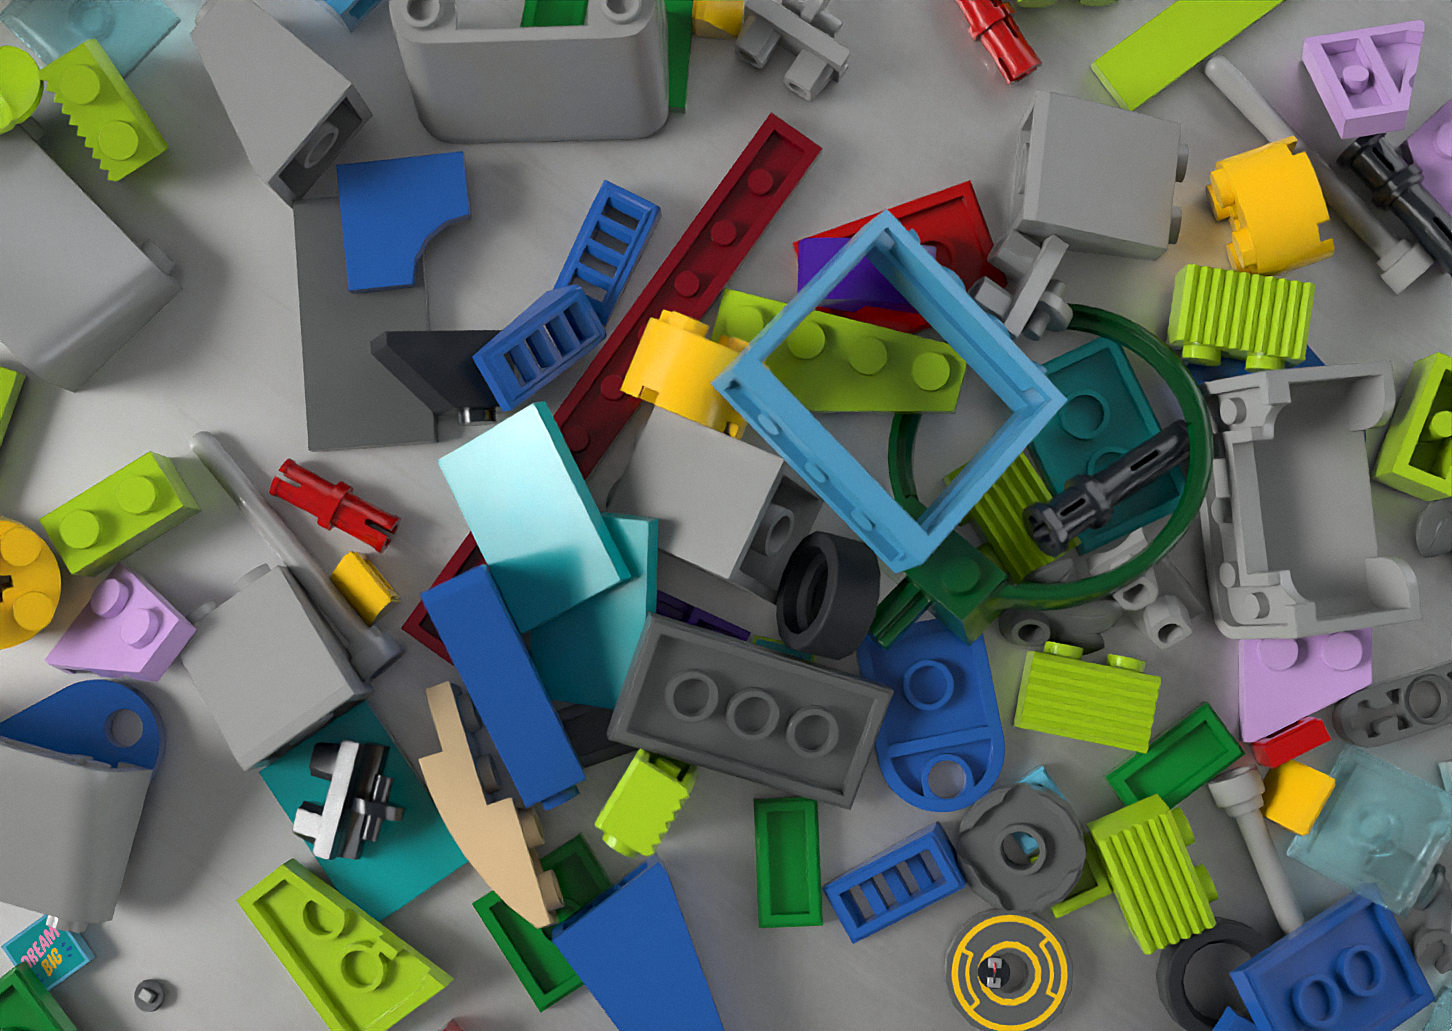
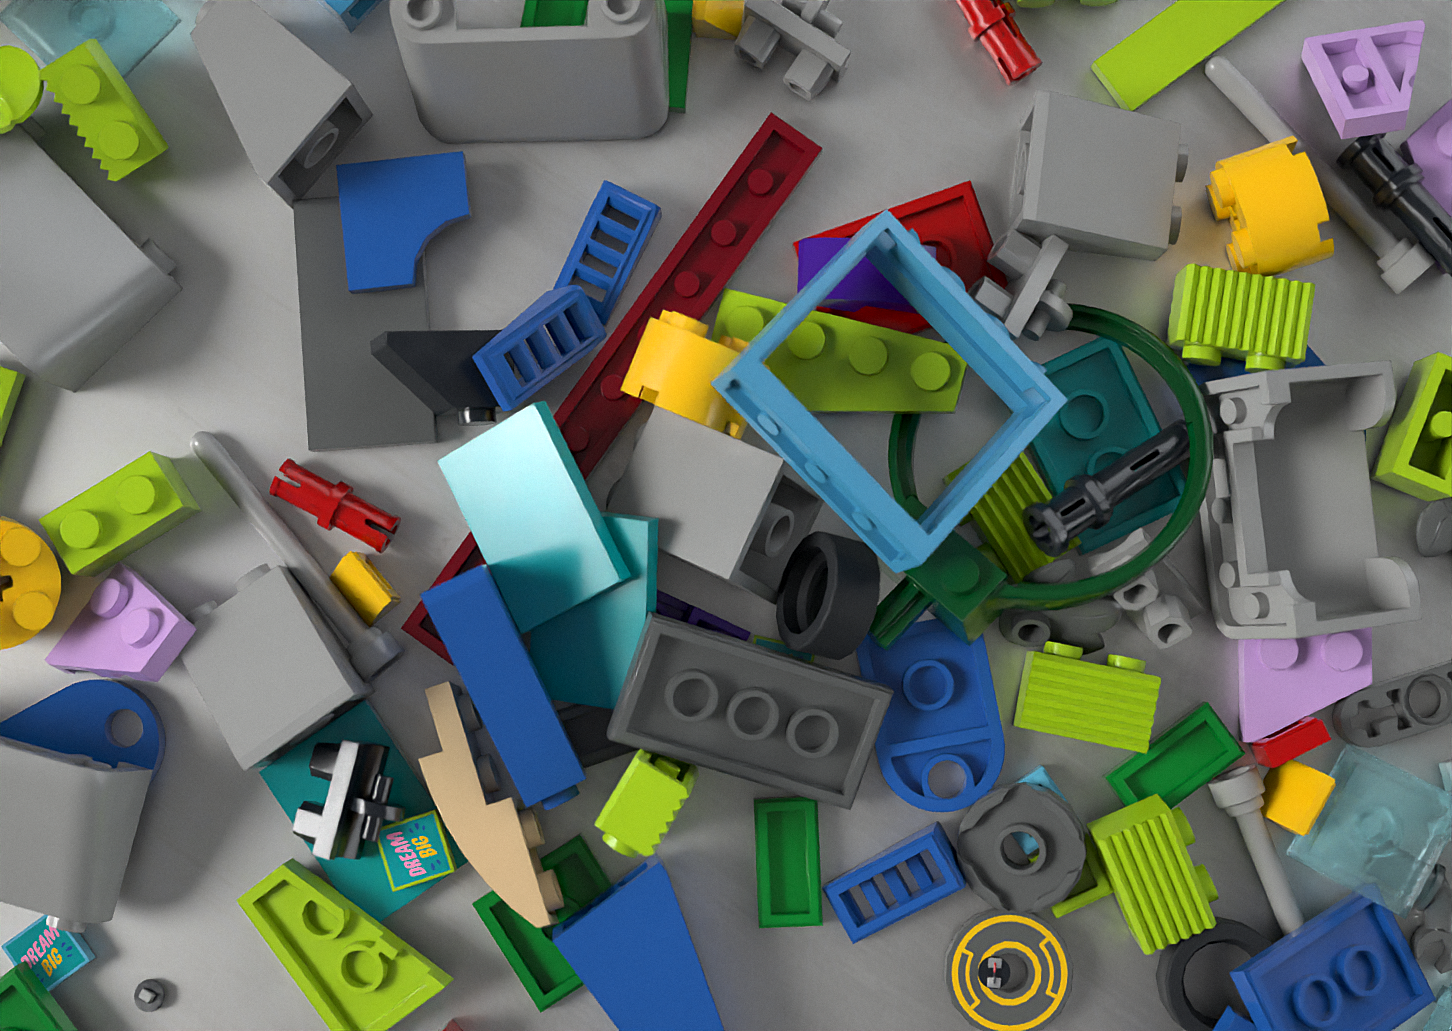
none -> tile [377,808,458,892]

